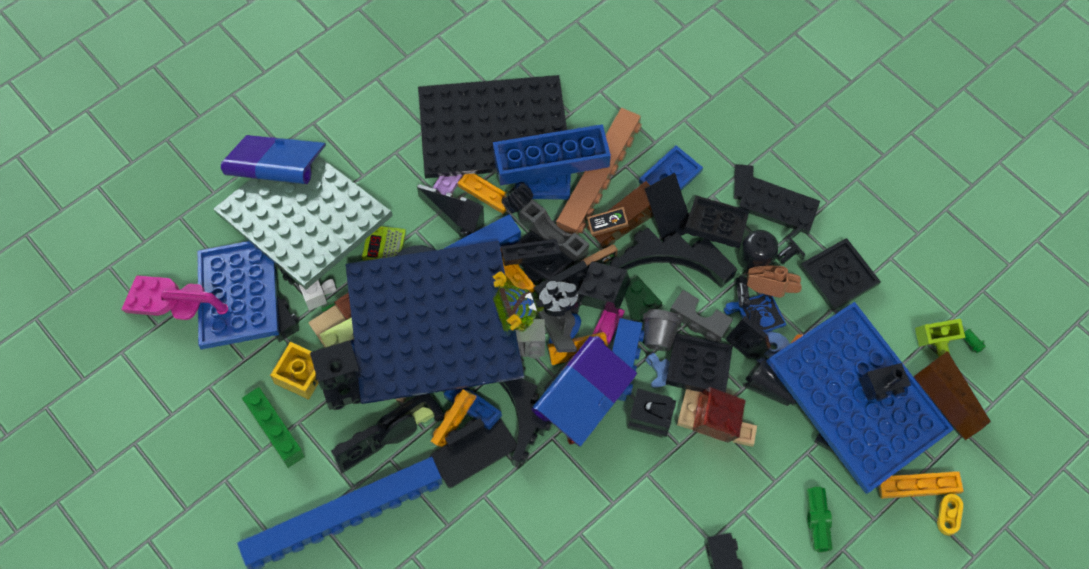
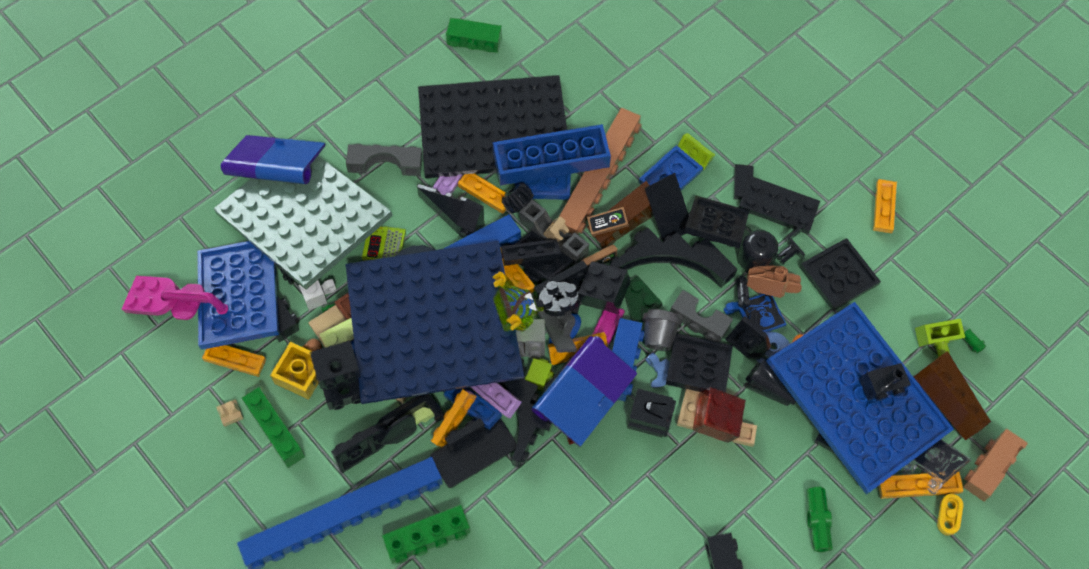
none -> light orange plate [202,345,266,377]
none -> tan tile [216,399,243,427]
none -> nougat piece [302,339,322,351]
none -> dark grey arch [346,144,423,176]
none -> green brick [382,505,471,564]
none -> green brick [446,17,502,53]
none -> lavender plate [471,382,521,419]
none -> lime brick [525,358,554,392]
none -> tan tile [543,216,569,242]
none -> lime plate [678,133,715,170]
none -> light orange plate [873,179,897,234]
none -> flag [902,439,971,494]
none -> nougat wedge [963,428,1028,501]

